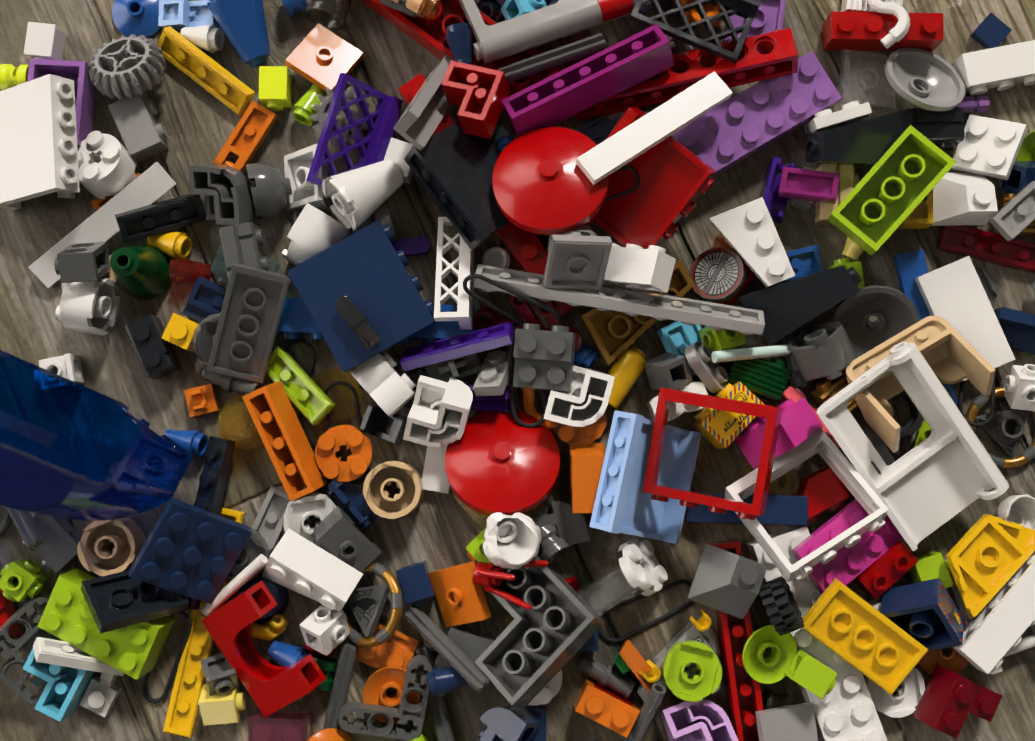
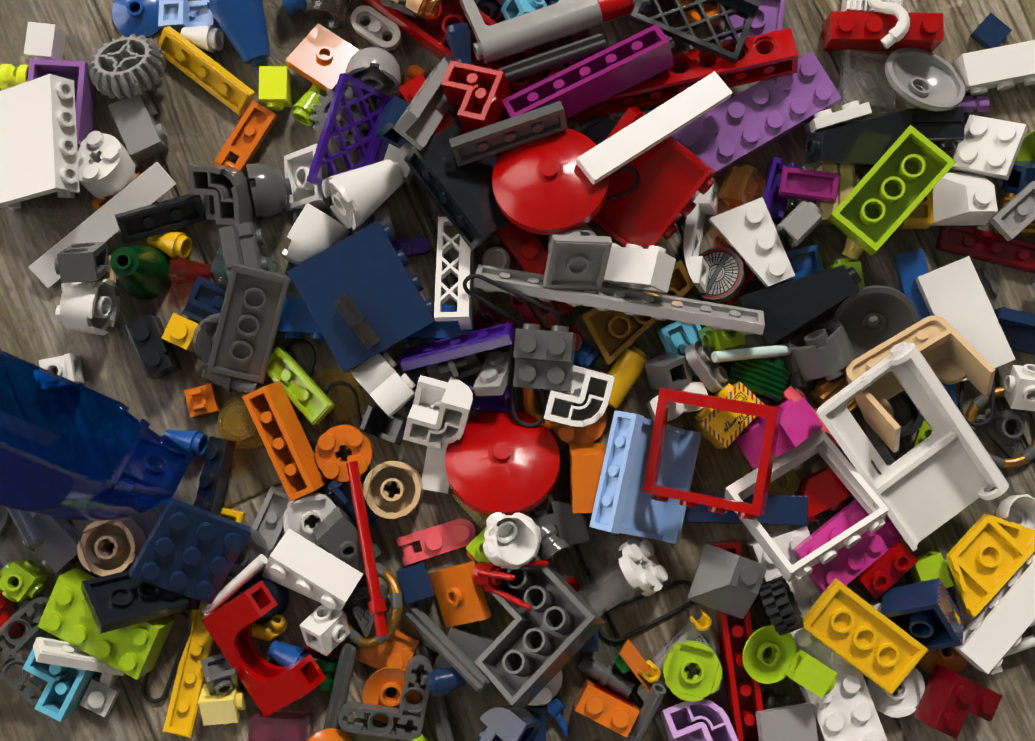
none -> light grey cylinder [345,47,401,100]
none -> red bar [346,461,389,637]
none -> white plate [351,5,402,51]
none -> dark blue brick [375,96,409,149]
none -> orange hand [395,65,426,97]
none -> coral plate [395,518,476,566]
none -> dark grey plate [449,101,568,167]
none -> blue hand [546,695,570,737]
none -> white slope [683,177,720,293]
none -> clear orange brick [717,165,766,208]
none -> light grey brick [775,201,822,251]

